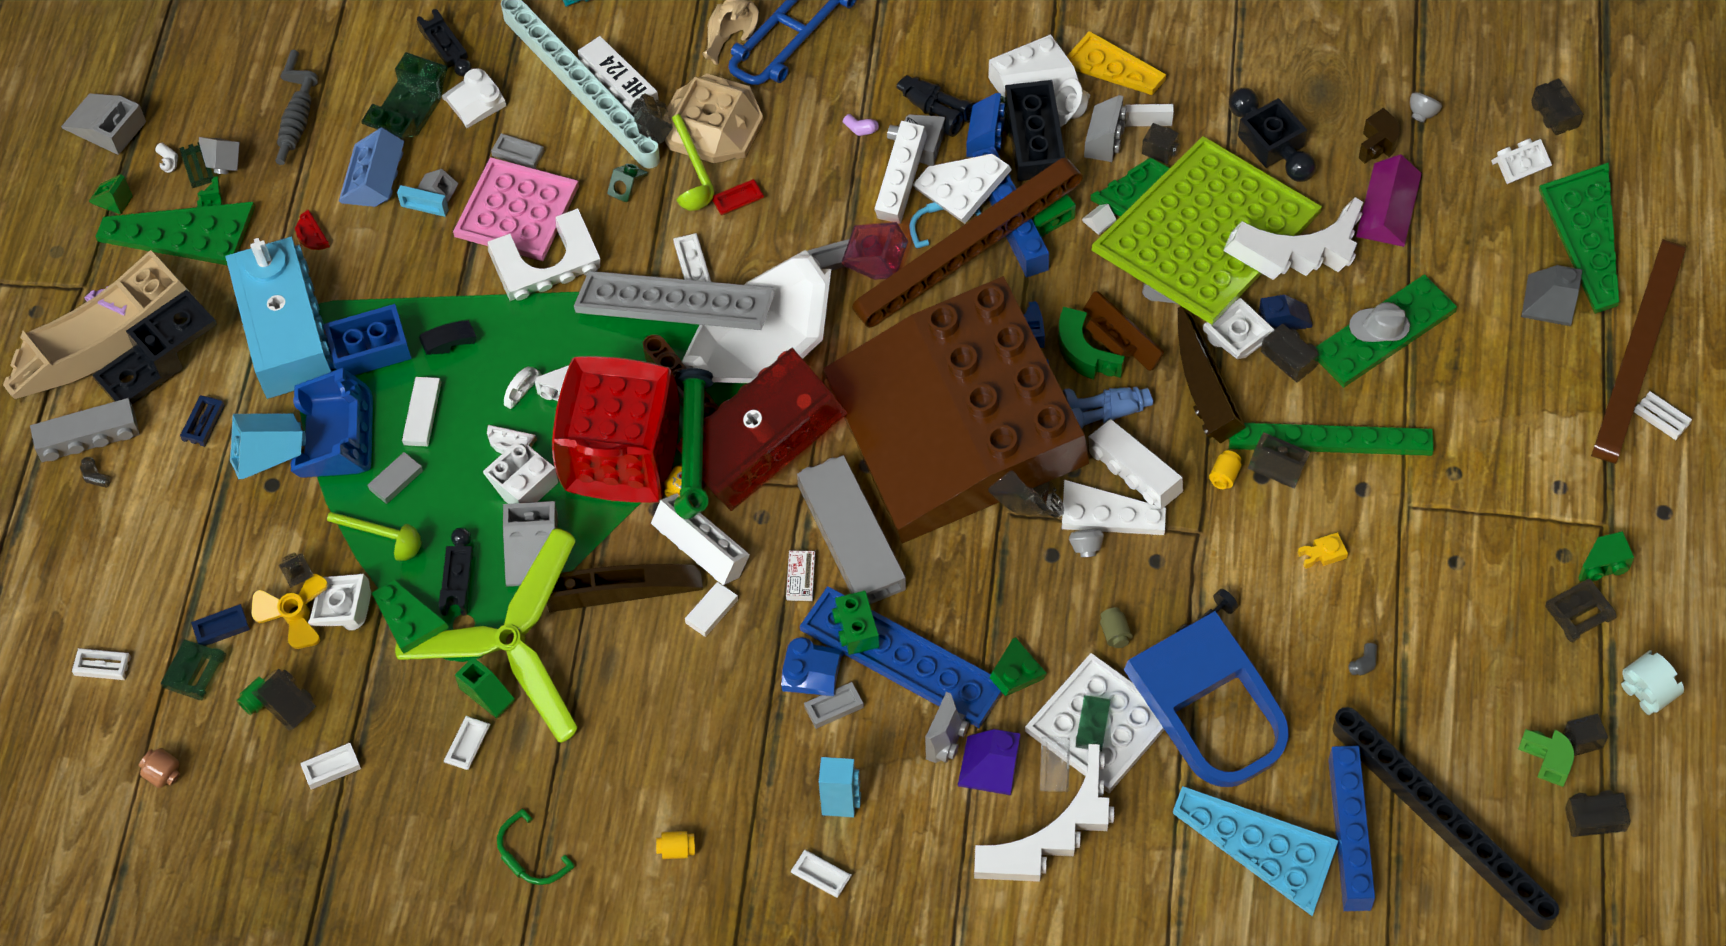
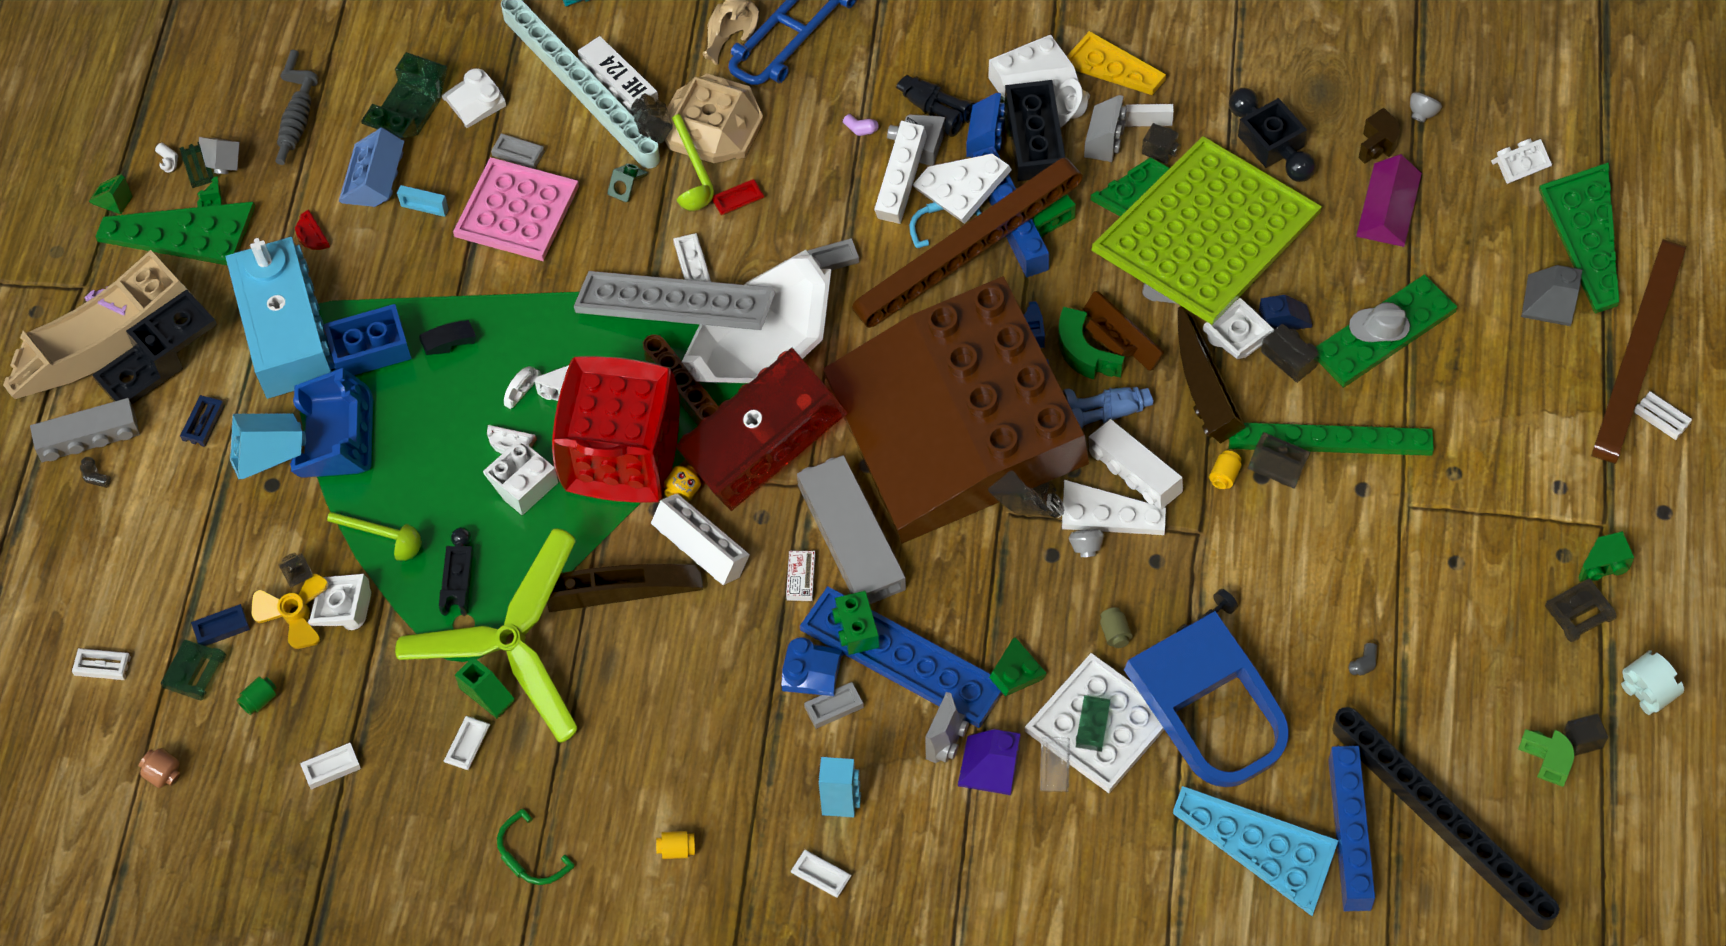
light grey slope [61,93,146,155] -> none
clear smoke brick [251,669,316,730] -> none
light grey tile [368,452,423,504] -> none
green wing [372,580,449,654] -> none
white tile [402,377,441,446] -> none
black plate [416,9,472,77] -> none
light grey brick [417,169,458,202] -> none
white arch [487,209,600,301] -> none
light grey slope [503,501,558,586] -> none
green piece [674,368,713,519] -> none
white tile [685,582,738,637] -> none
clear pink slope [841,222,908,280] -> none
white arch [974,744,1114,882] -> none
white slope [1082,204,1116,235] -> none
white arch [1223,197,1363,280] -> none
yellow plate [1297,532,1348,569] -> none
clear smoke brick [1531,78,1584,135] -> none
clear smoke brick [1565,790,1631,837] -> none

